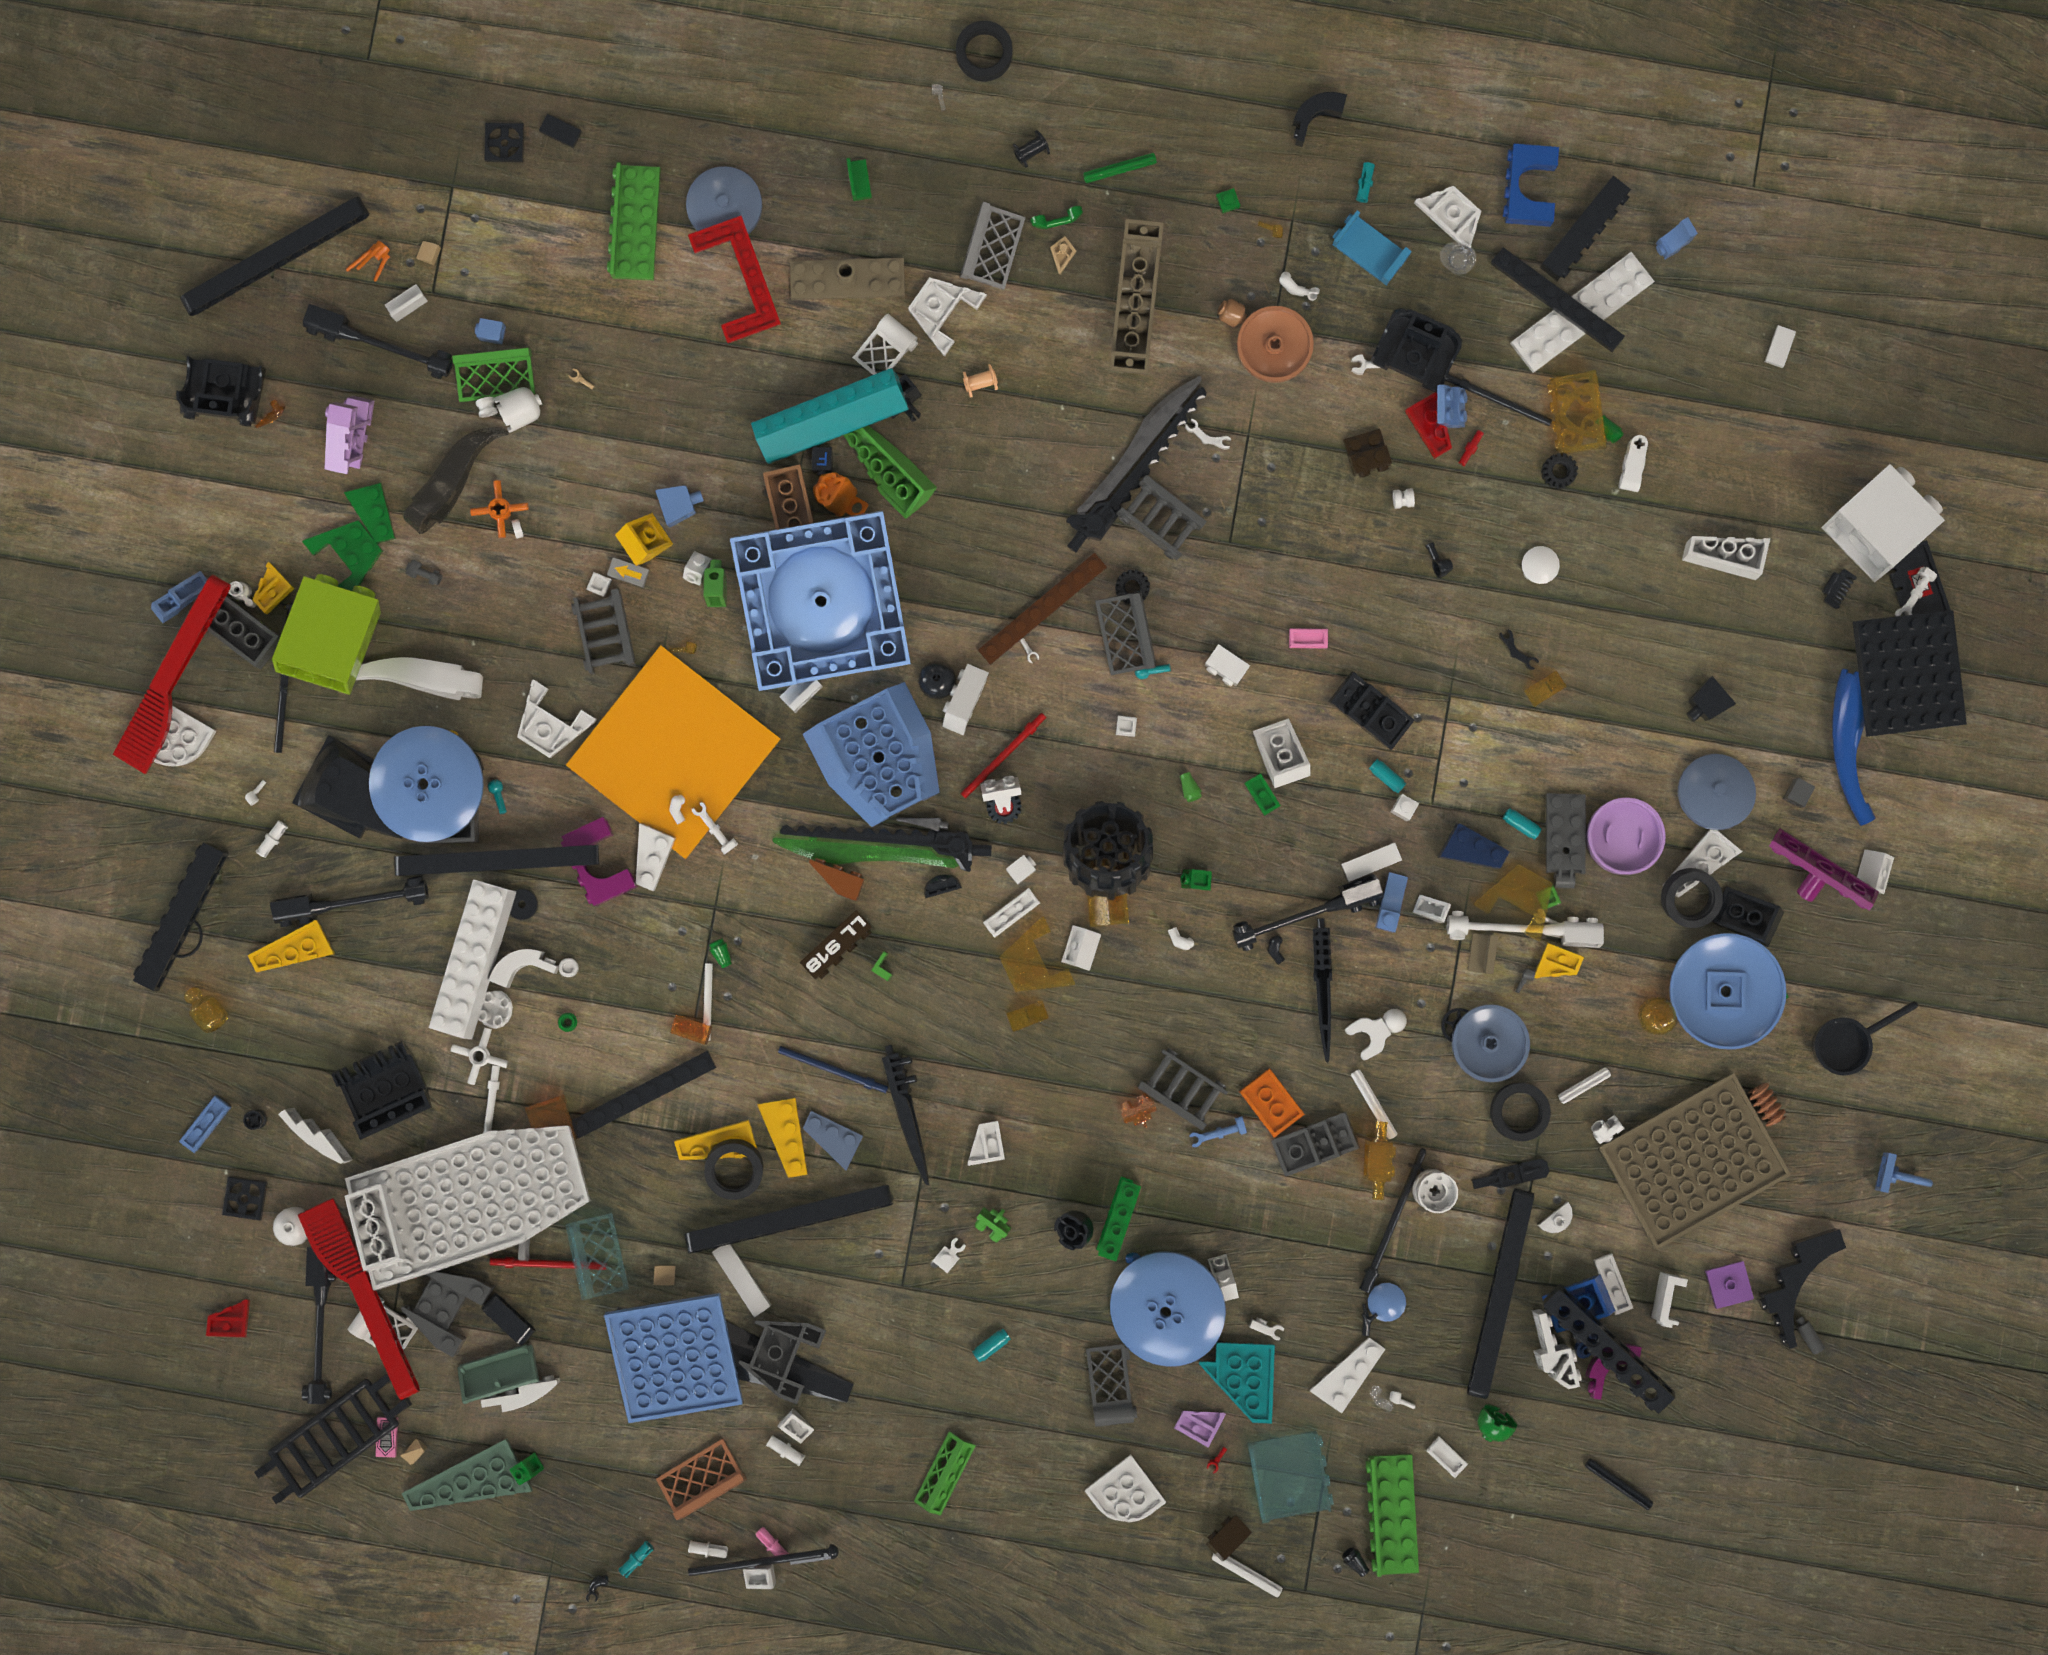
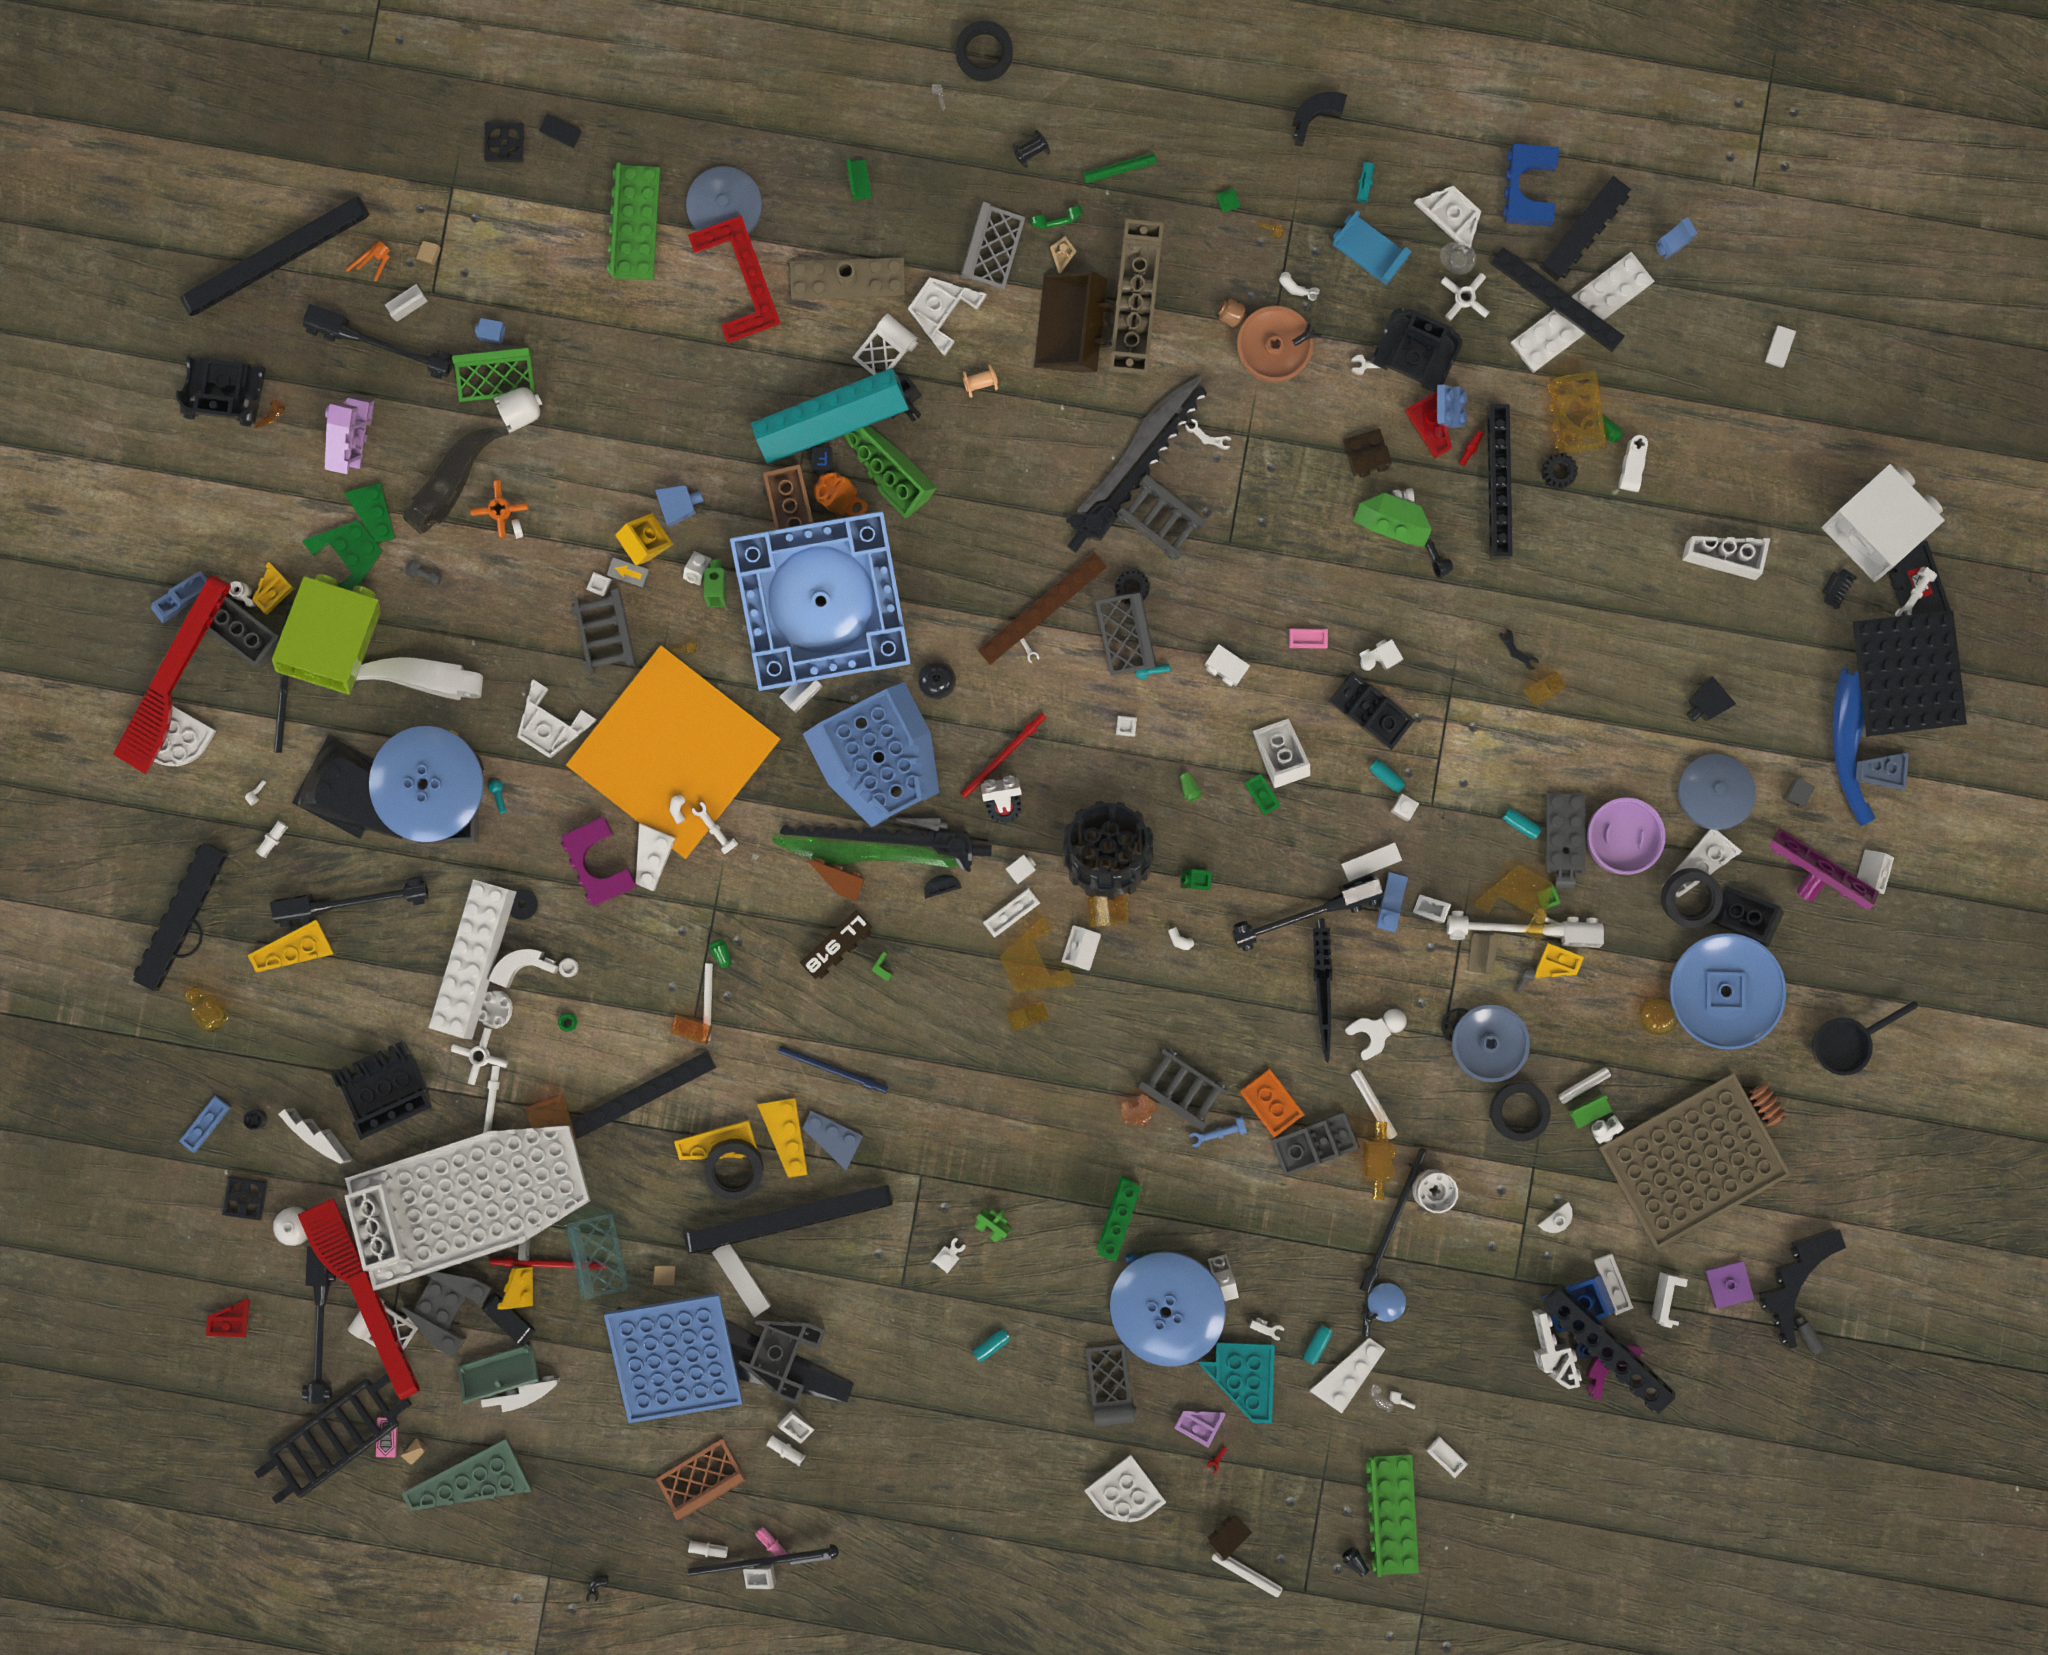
black beam [394,845,600,876] -> none
white wheel [475,397,498,418] -> none
green bracket [509,1452,545,1485] -> none
tan hand [568,369,595,390] -> none
teal pin [618,1541,654,1578] -> none
black piece [882,1045,929,1185] -> none
bright green fence [914,1432,976,1516] -> none
white wedge [942,664,989,735] -> none
white wing [968,1121,1005,1166] -> none
black cylinder [1054,1210,1094,1250] -> none
clear light blue panel [1247,1431,1334,1524] -> none
black arm [1268,935,1285,965] -> none
dark blue wedge [1437,823,1510,869] -> none
black bar [1445,374,1552,426] -> none
black beam [1467,1188,1534,1399] -> none
black piece [1472,1158,1550,1189] -> none
green cylinder [1477,1404,1518,1442] -> none
white dish [1522,546,1560,584] -> none
black axle [1585,1459,1653,1510] -> none
medium blue tile [1875,1152,1933,1193] -> none
none -> yellow wing [498,1267,533,1309]
none -> dark brown piece [1034,271,1116,373]
none -> black bar [1292,323,1322,347]
none -> teal piece [1303,1325,1333,1365]
none -> bright green wedge [1353,493,1432,547]
none -> white brick [1359,639,1403,671]
none -> white bar [1441,273,1490,321]
none -> black brick [1487,404,1513,560]
none -> bright green panel [1568,1094,1613,1128]
none -> sand blue wing [1856,752,1909,790]

